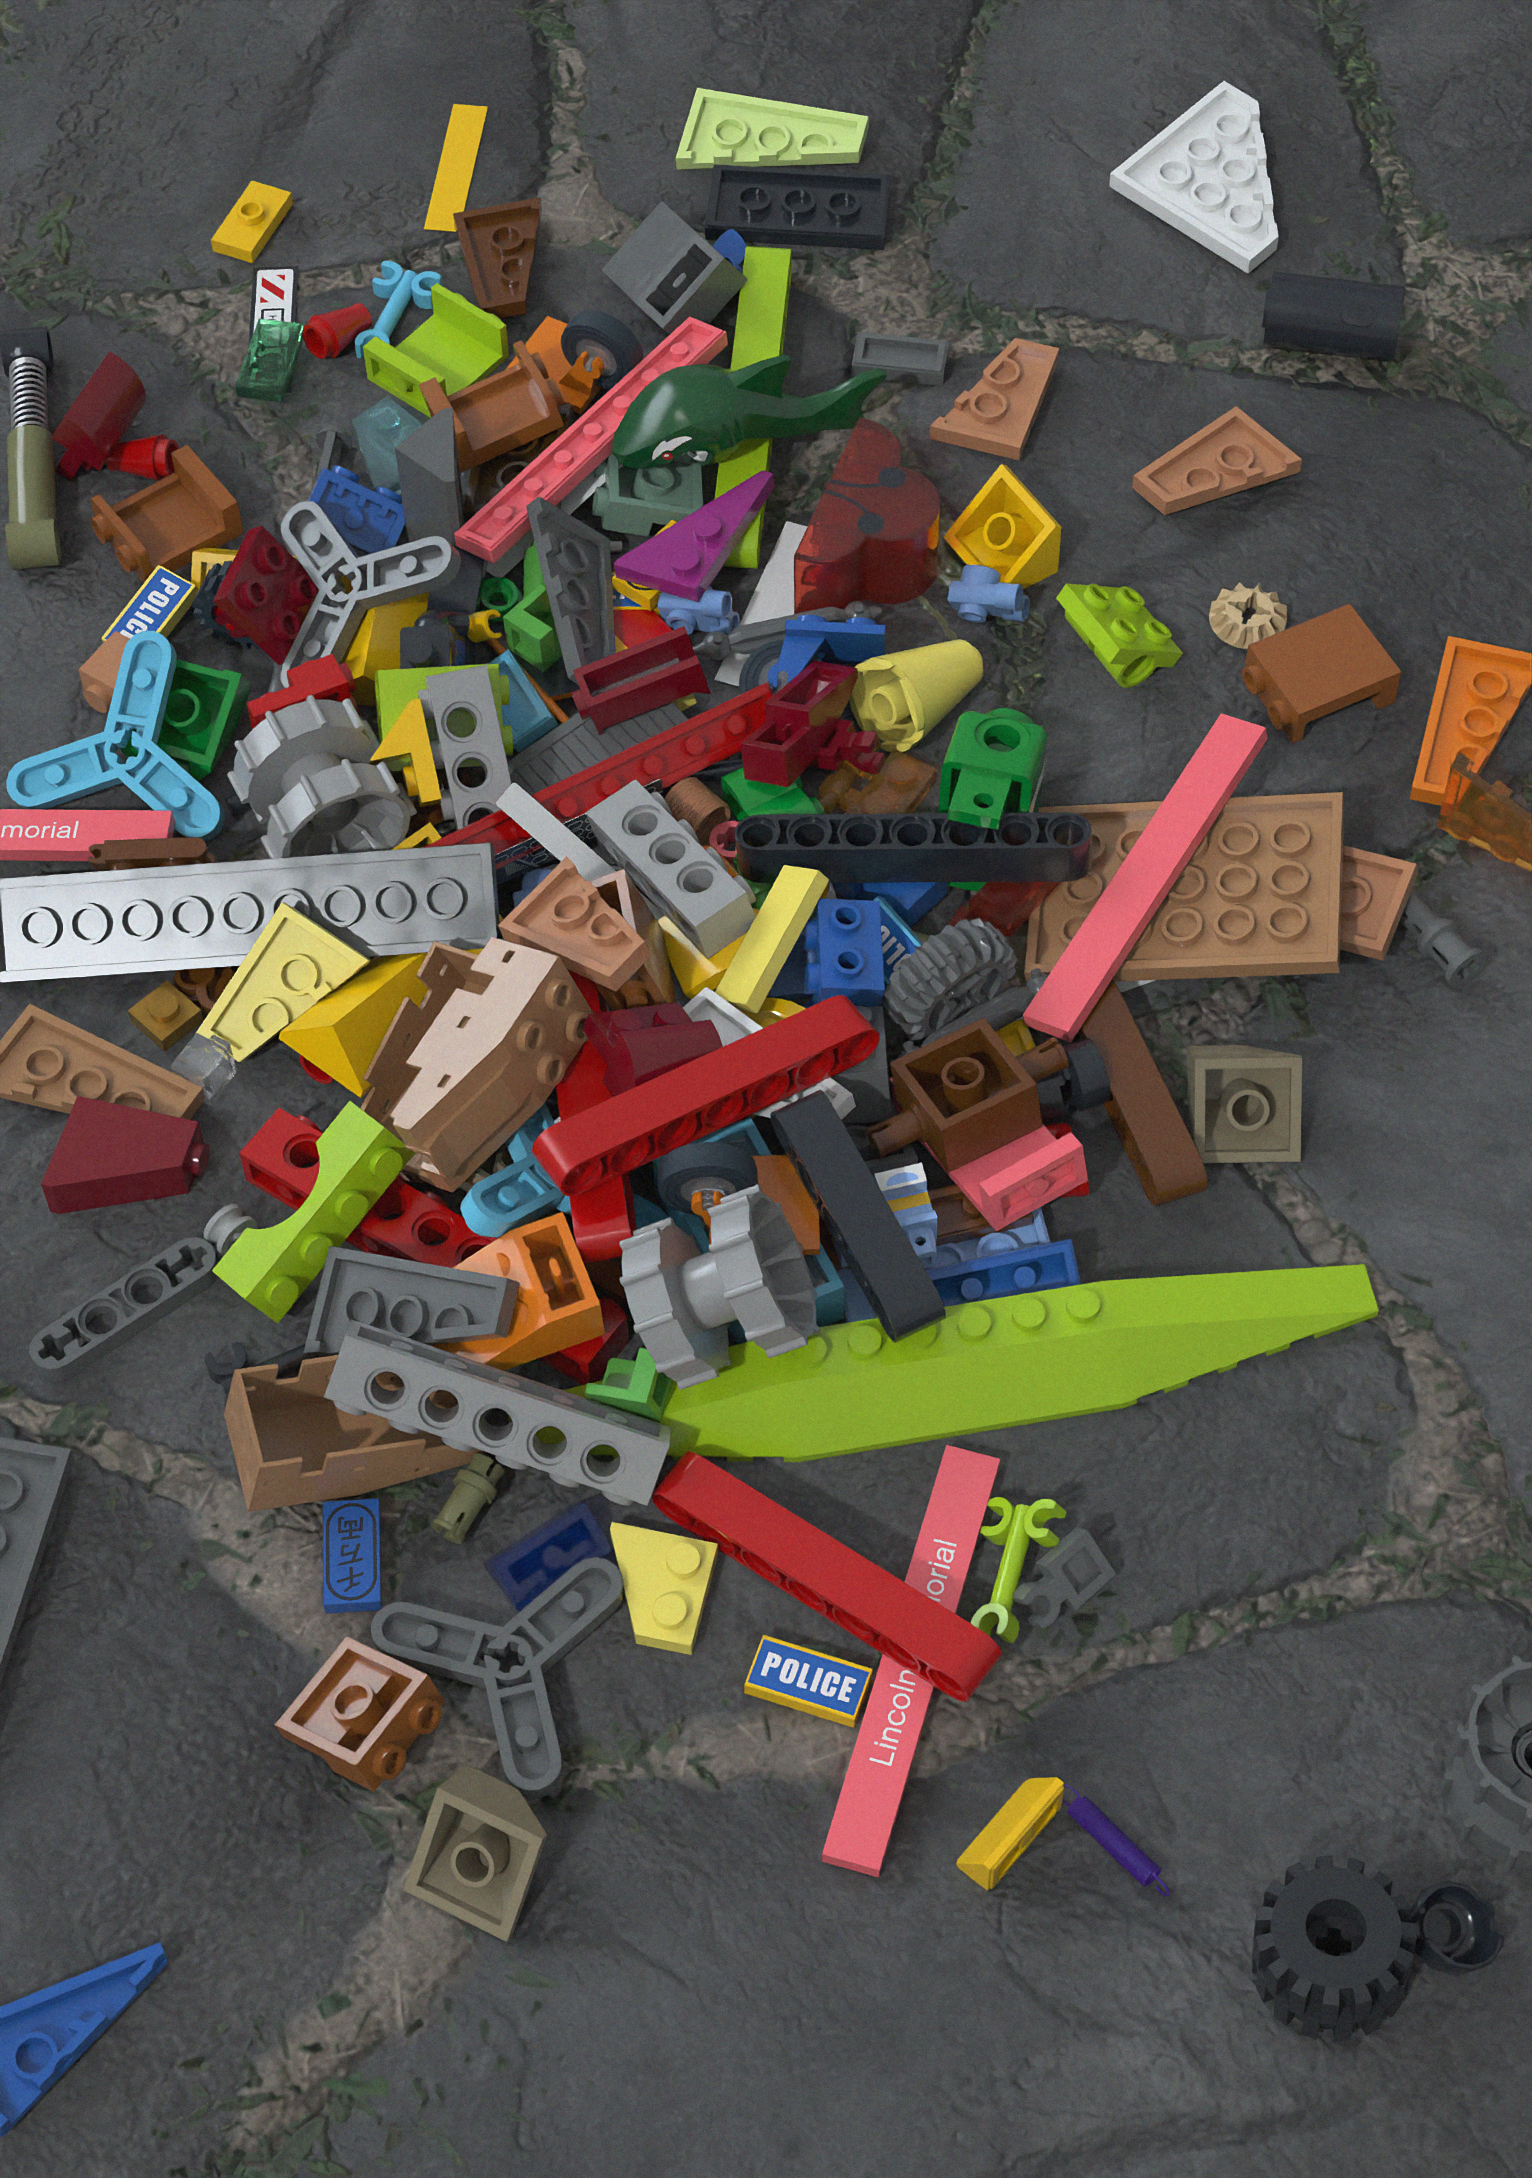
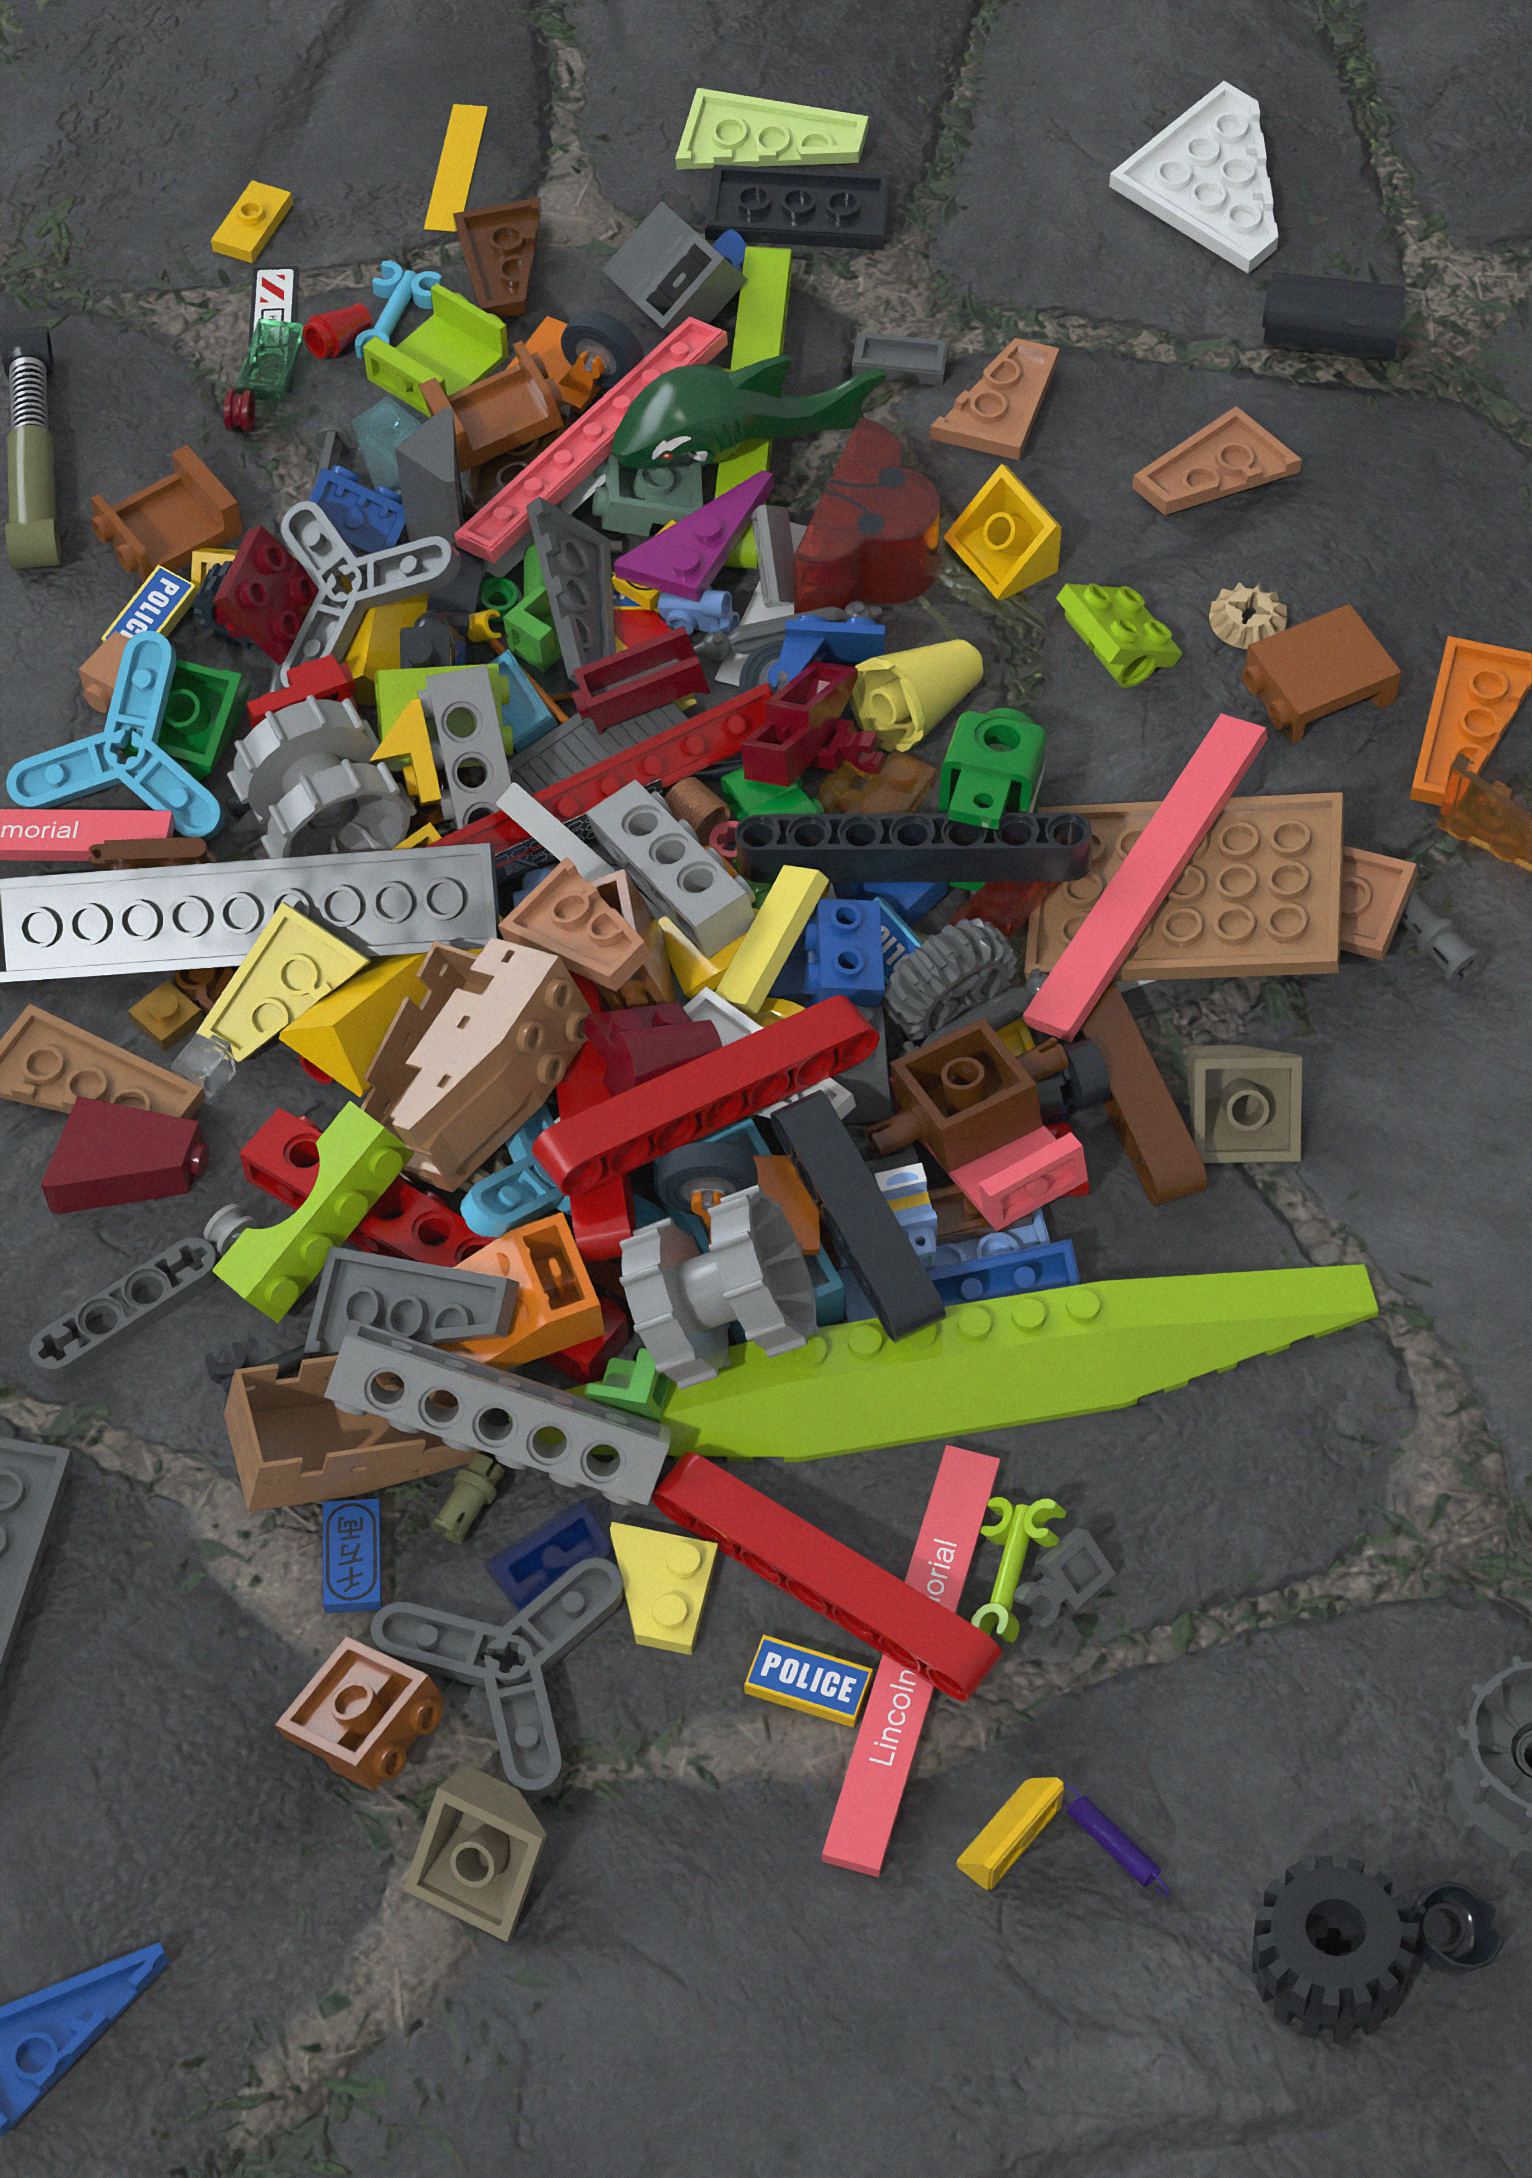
dark red brick [51,351,146,481] -> none
red cone [106,434,179,481] -> none
medium blue plate [948,565,1030,623] -> none
none -> dark red bush [224,389,256,432]
none -> light grey slope [751,505,800,608]

